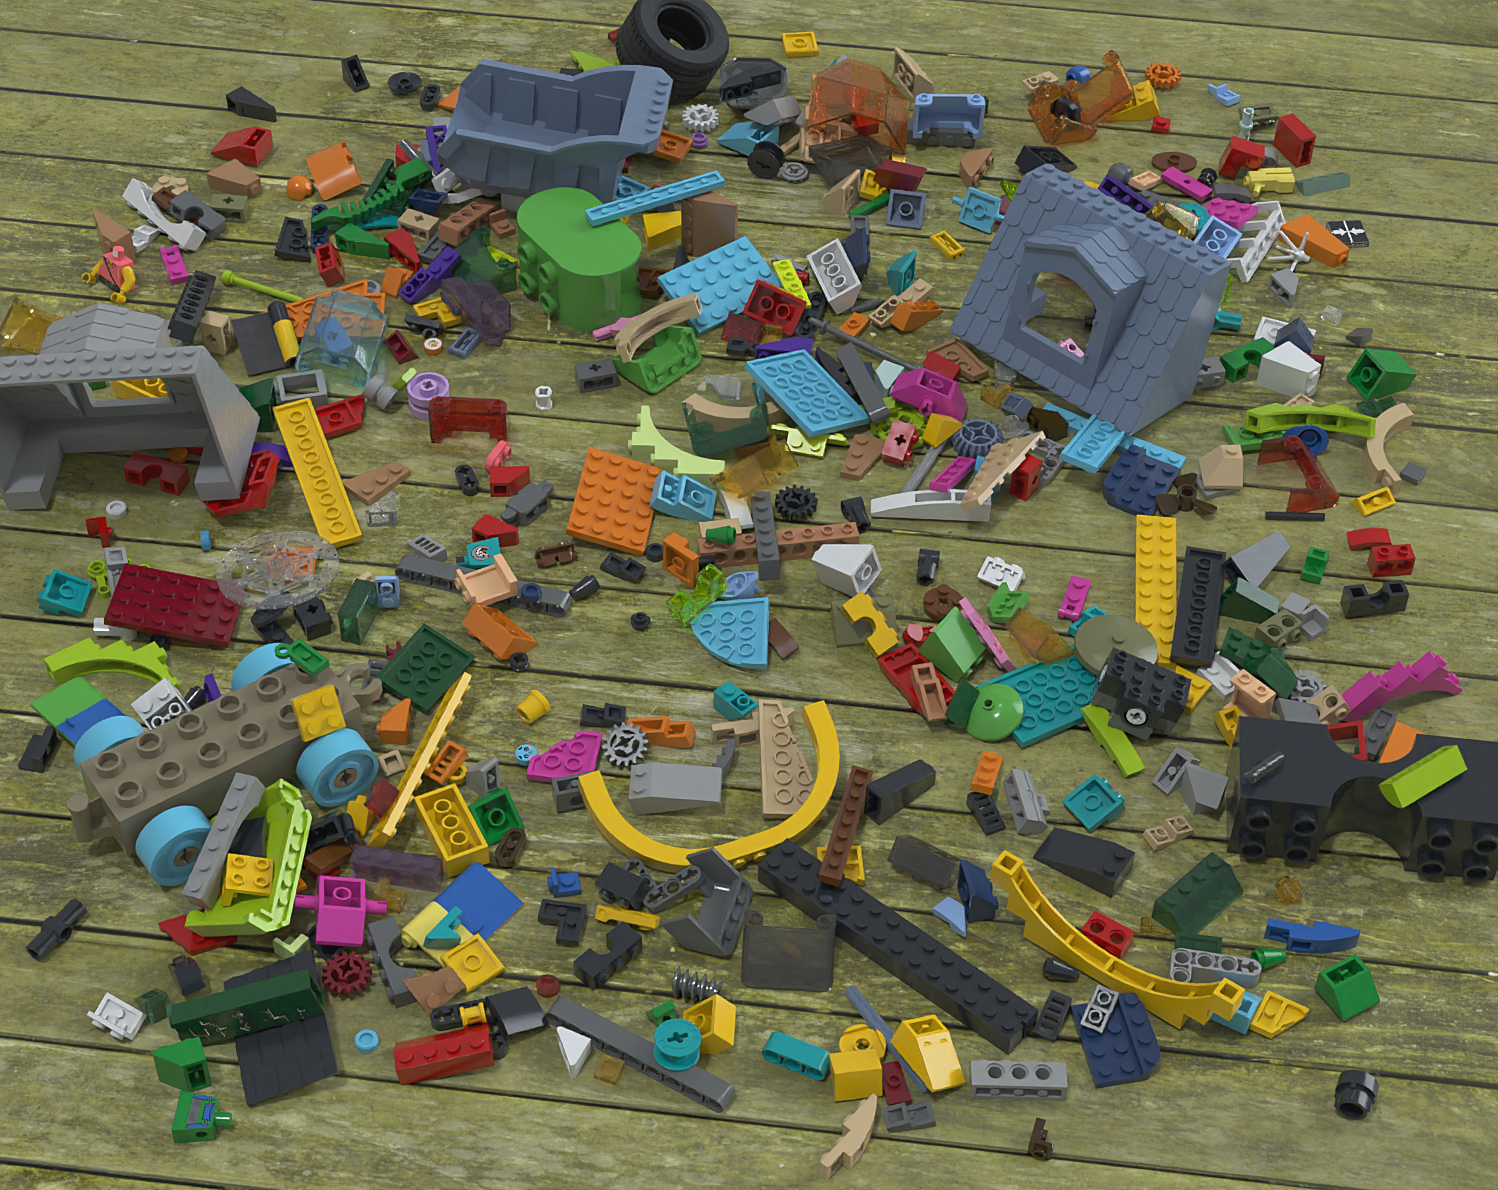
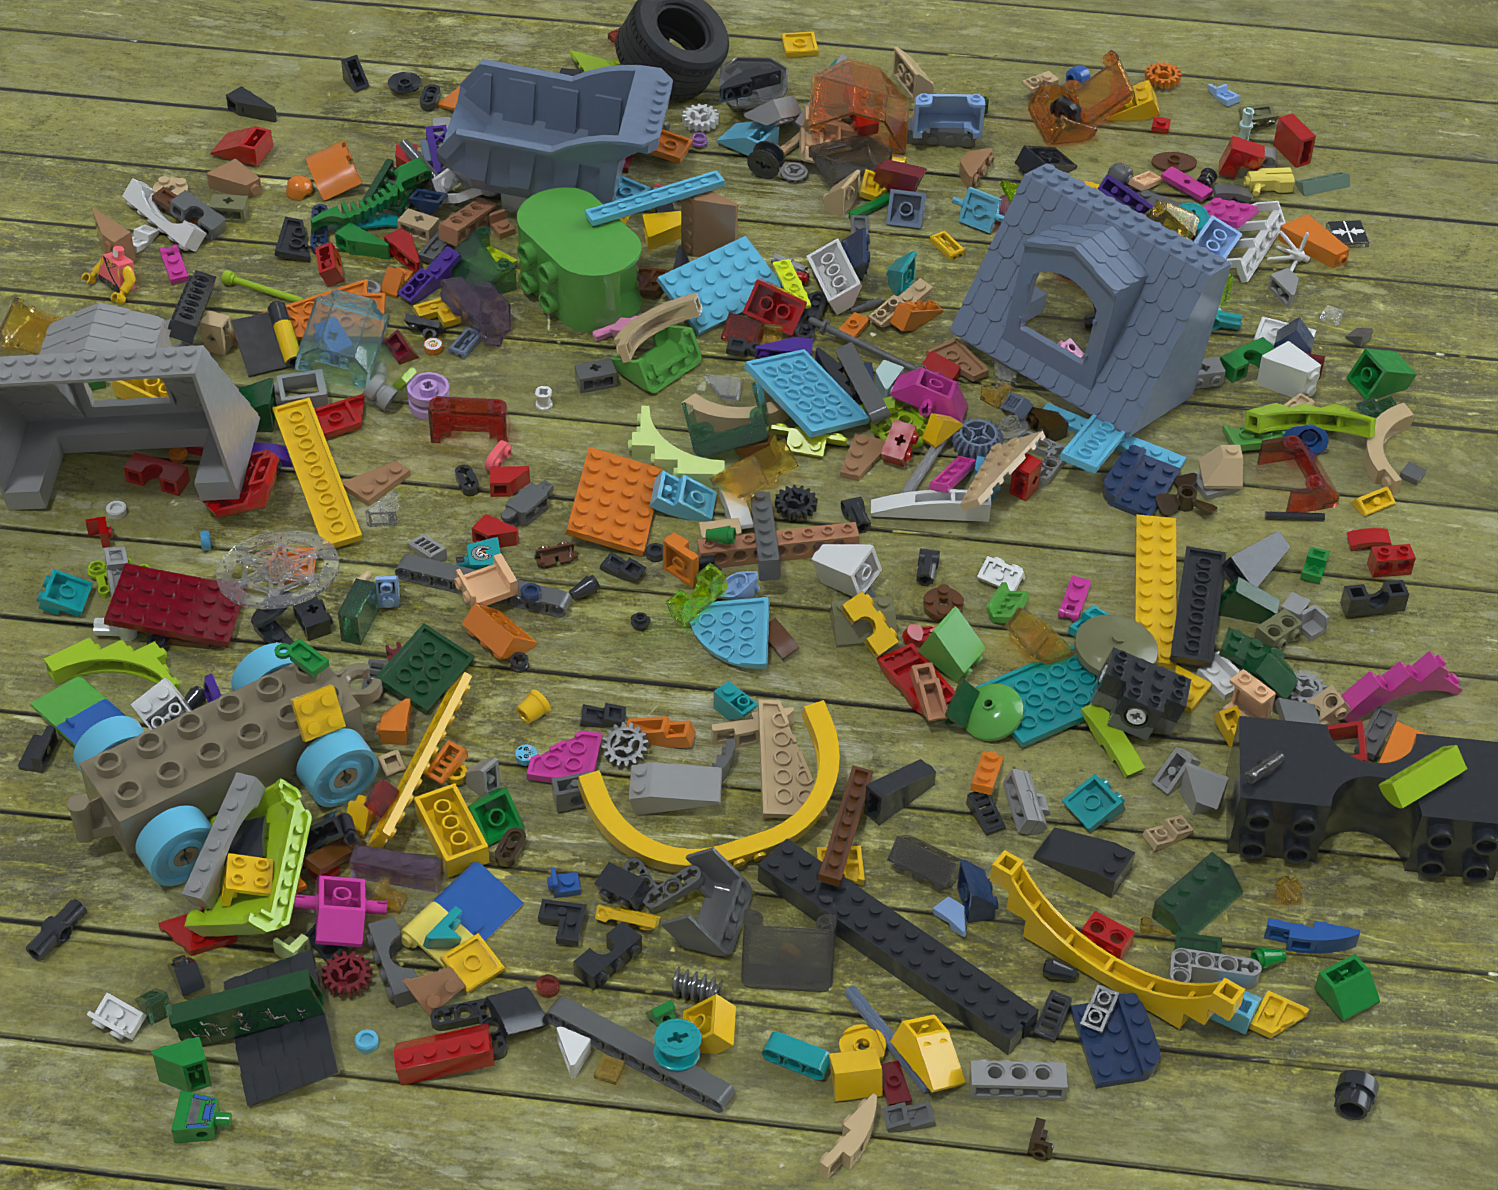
yellow bush [459,1002,487,1028] -> none
bright pink plate [959,597,1016,673] -> none

